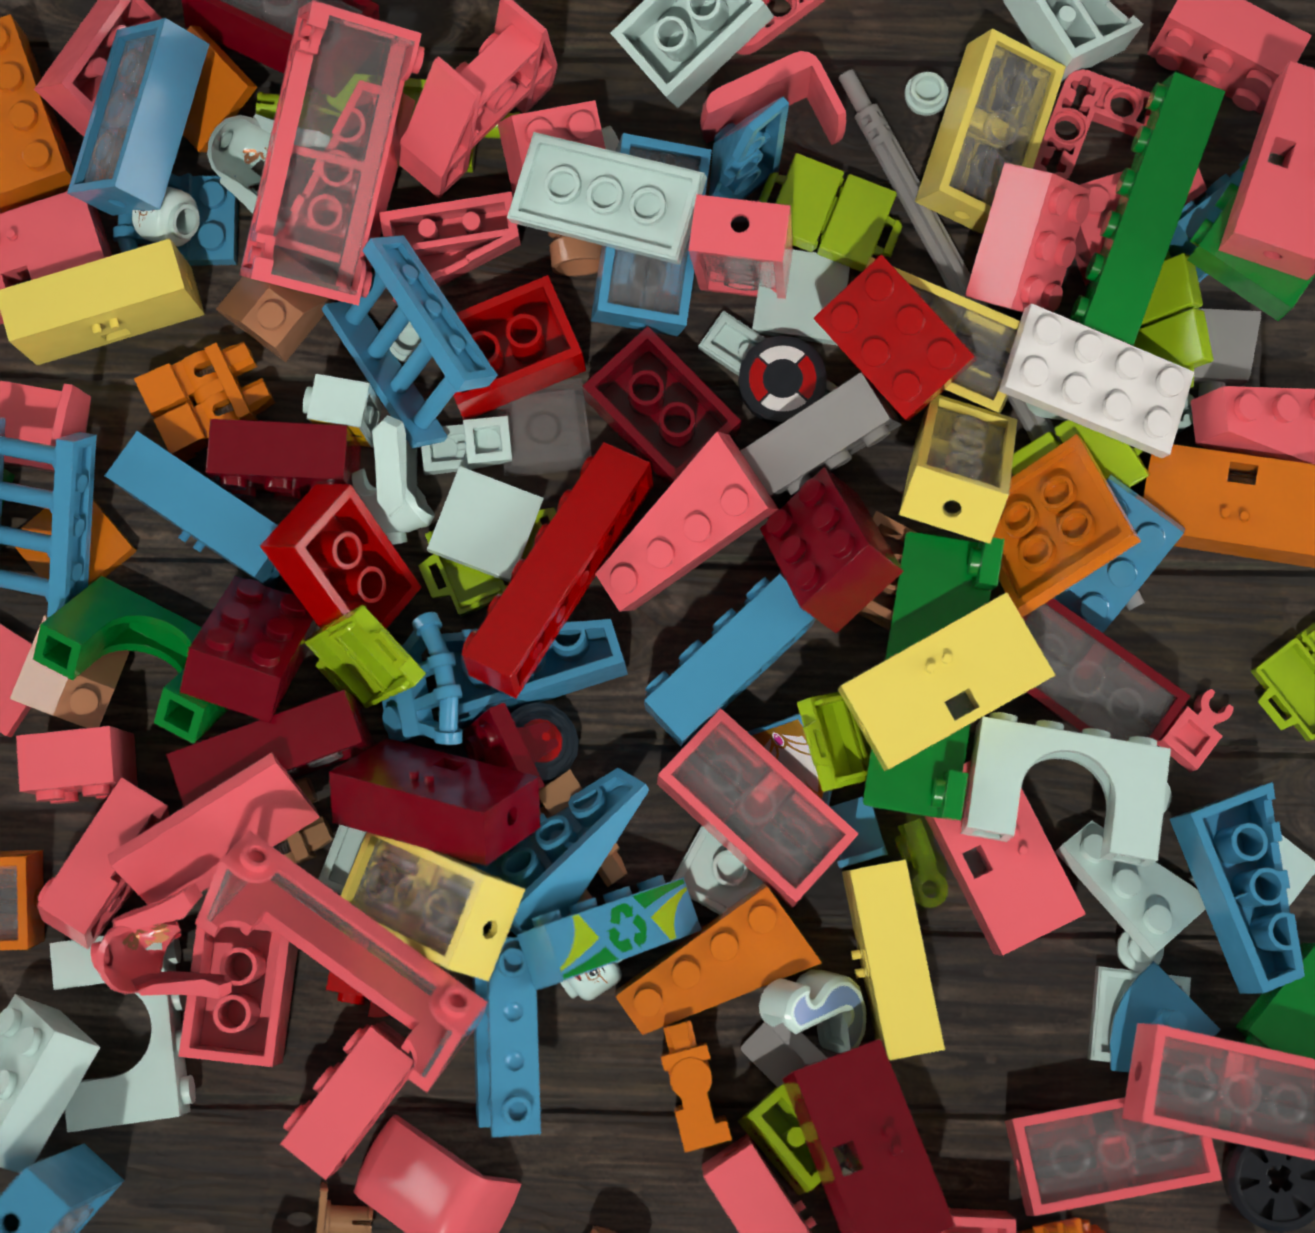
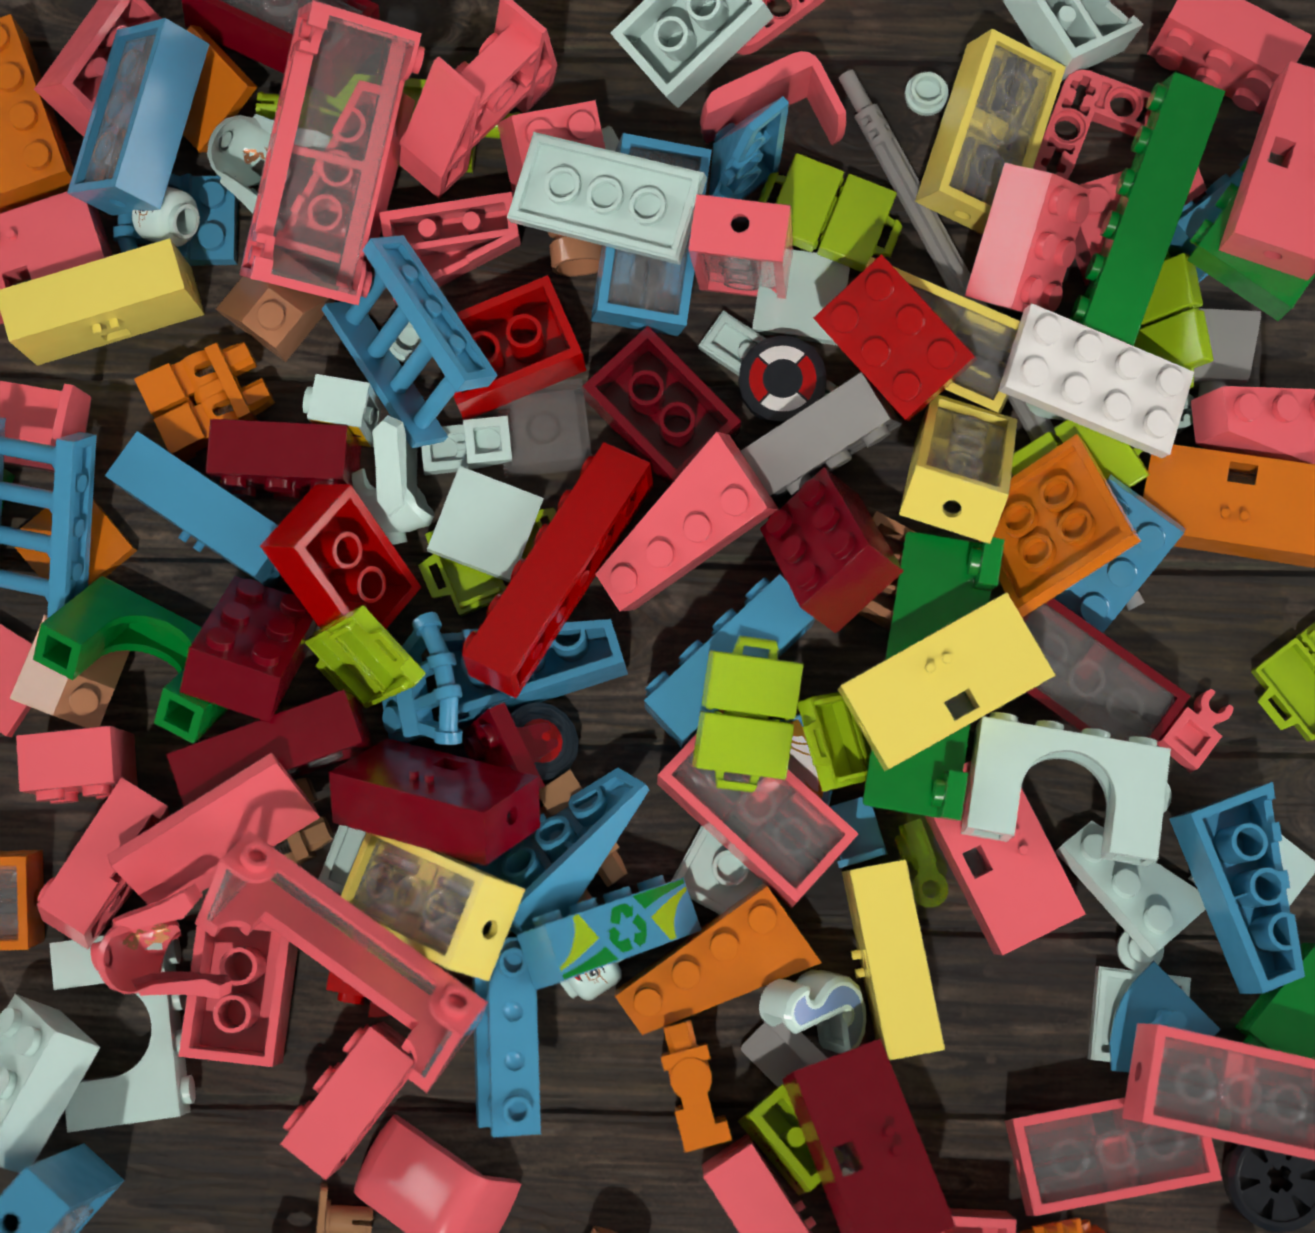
none -> lime piece [692,635,803,793]

